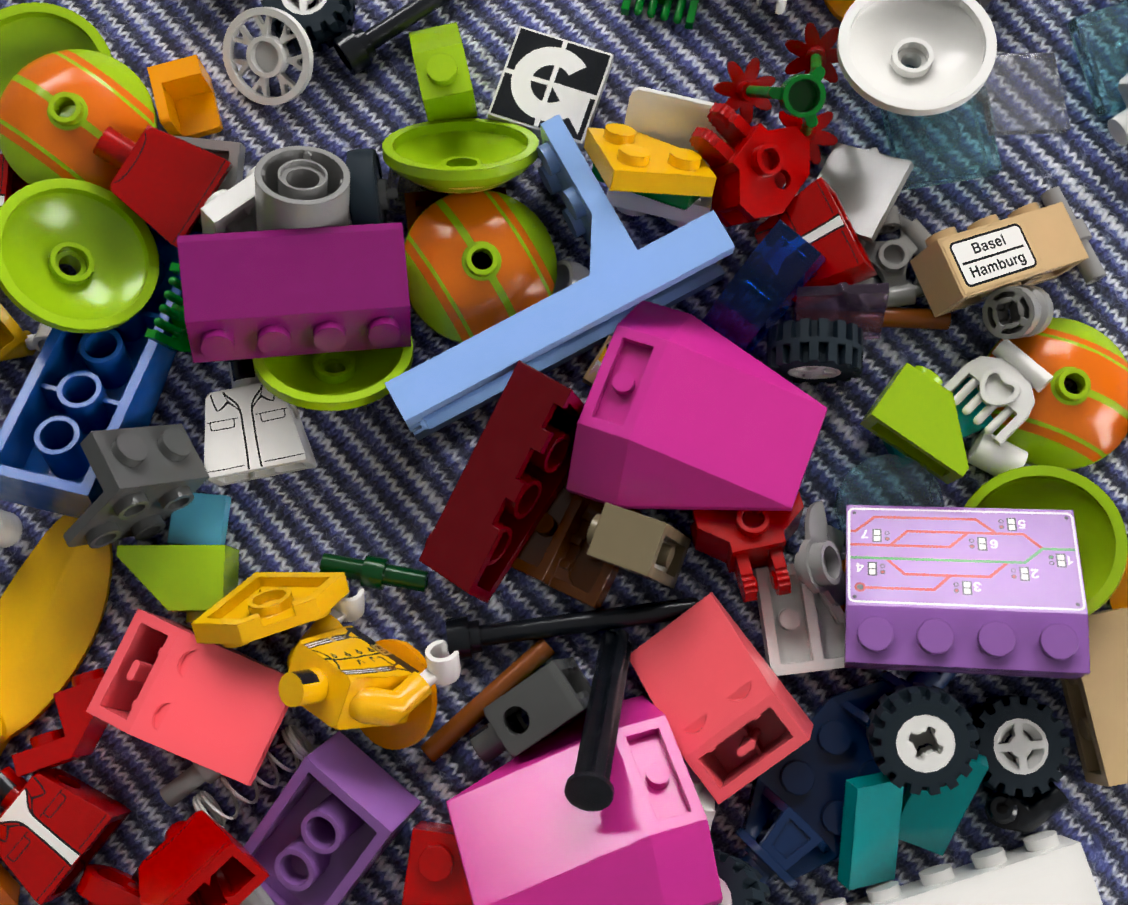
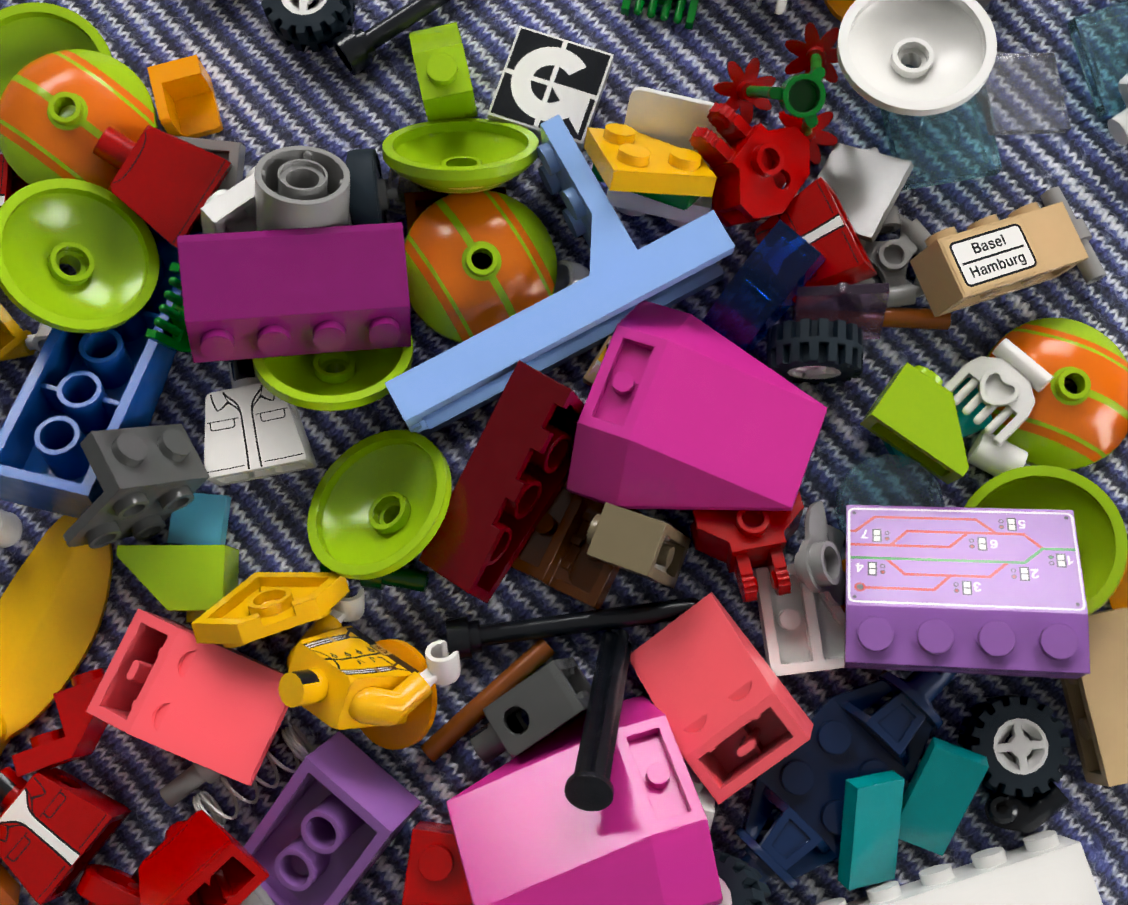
white wheel [223,7,314,105] -> none
black wheel [866,682,979,795] -> none
light grey wheel [982,285,1054,340] -> none
none -> lime dish [307,430,452,580]

